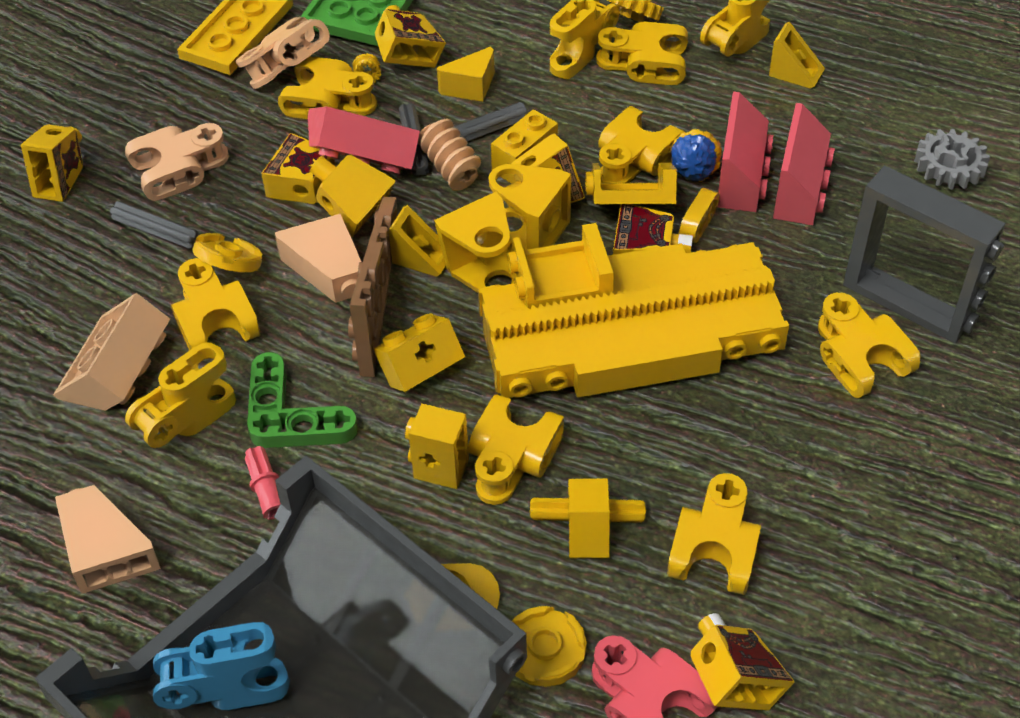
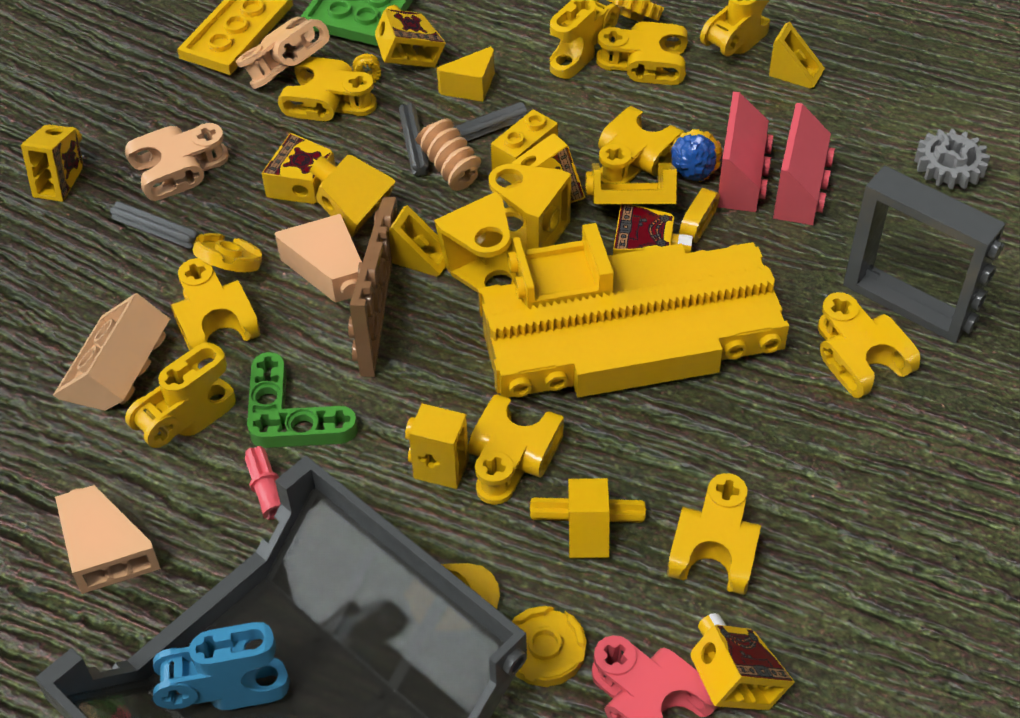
coral slope [308,106,420,174] -> none
yellow brick [373,313,465,392] -> none

